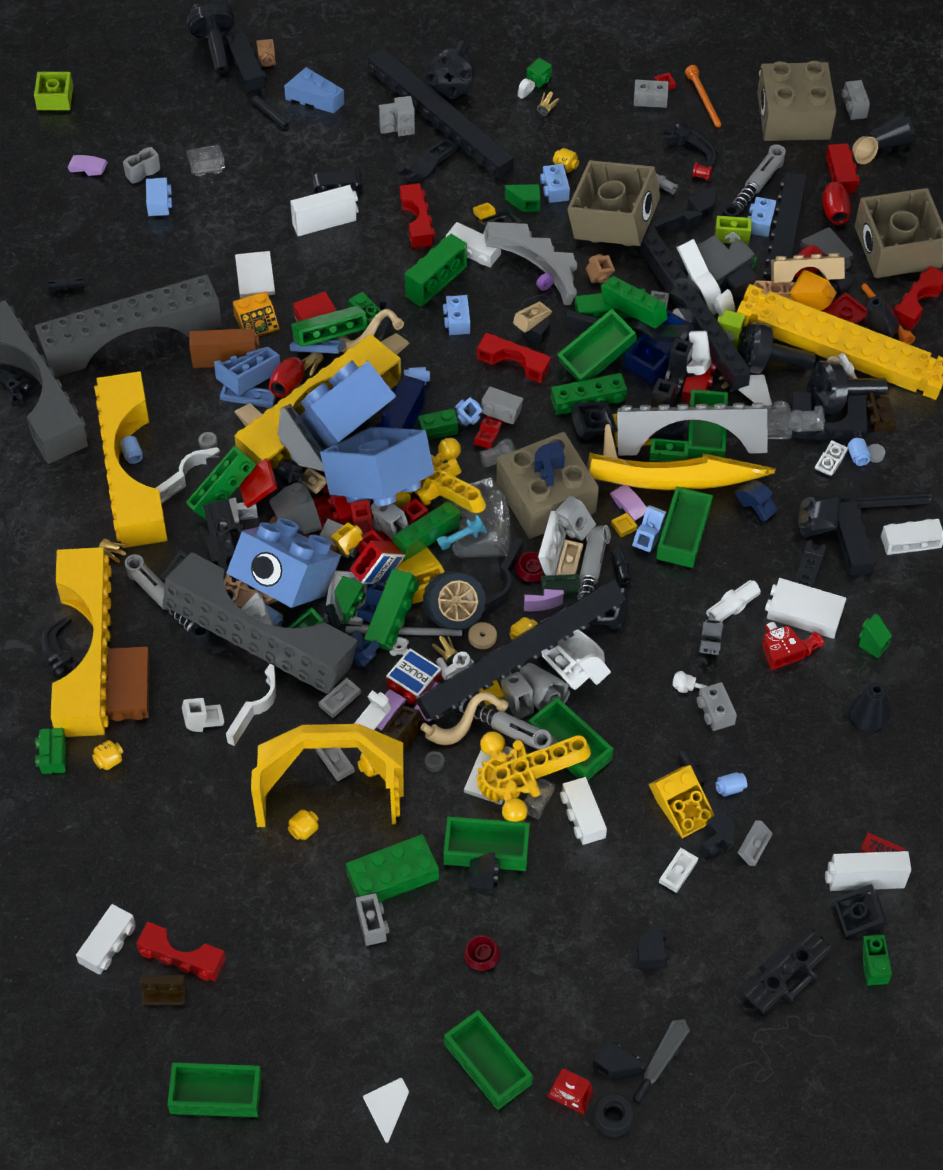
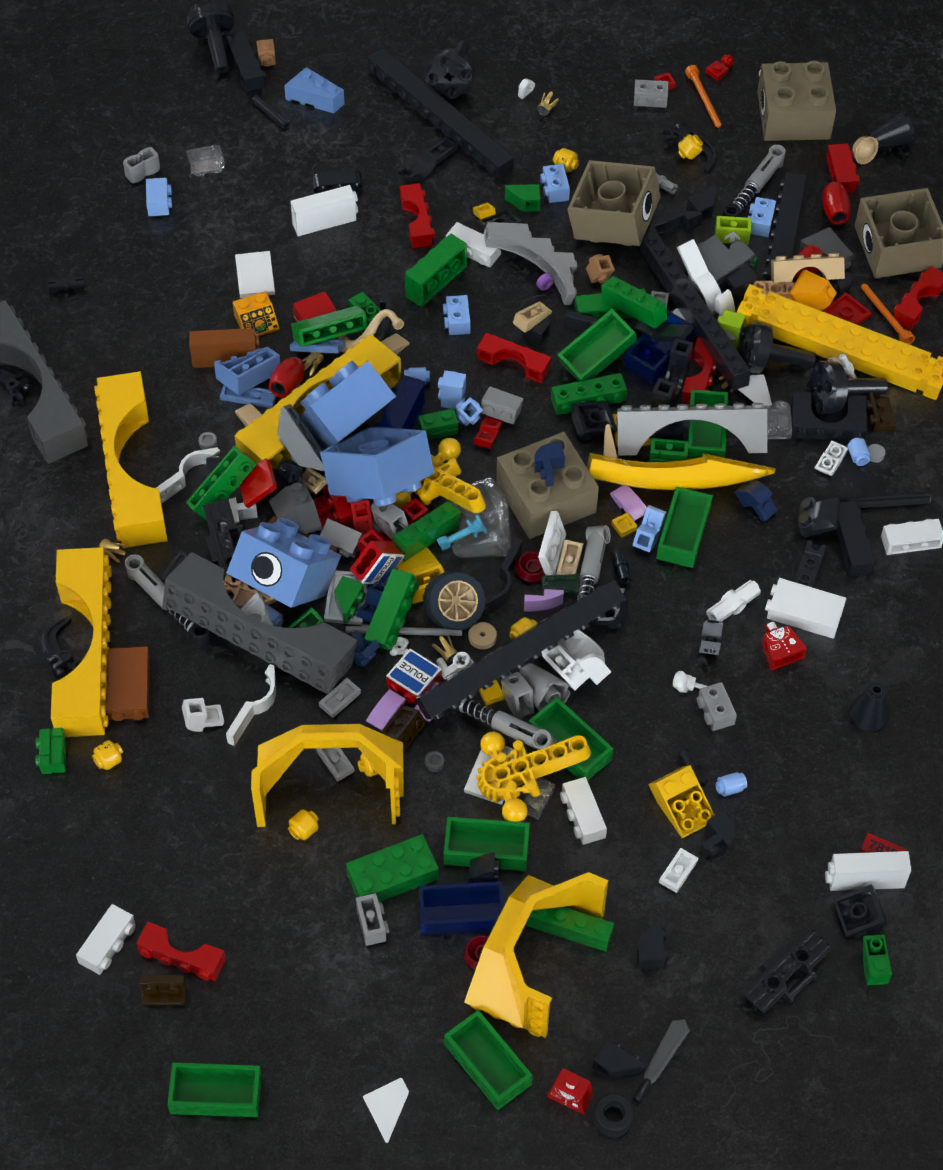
lime brick [34,72,73,110] -> none
dark grey arch [35,274,222,378] -> none
lavender slope [67,155,108,176] -> none
light blue brick [119,436,143,464] -> none
black axle [324,604,344,633] -> none
yellow brick [330,523,363,556] -> none
white bracket [354,690,391,730] -> none
light grey brick [379,96,415,136] -> none
tan animal [420,692,509,745] -> none
clear piece [480,439,517,467] -> none
green brick [527,58,552,88] -> none
light grey brick [555,495,596,541] -> none
white bracket [687,331,712,375] -> none
red bush [692,162,713,181] -> none
light grey plate [738,821,773,866] -> none
clear leg [788,406,825,432] -> none
red bush [801,631,824,656] -> none
light grey brick [842,80,870,120] -> none
green slope [859,613,892,658] -> none
black cone [864,296,900,337] -> none
none -> clear blue piece [419,881,504,935]
none -> light blue brick [438,371,466,410]
none -> yellow panel [464,872,608,1038]
none -> green brick [527,907,614,952]
none -> yellow head [678,134,703,160]
none -> red plate [706,54,735,81]

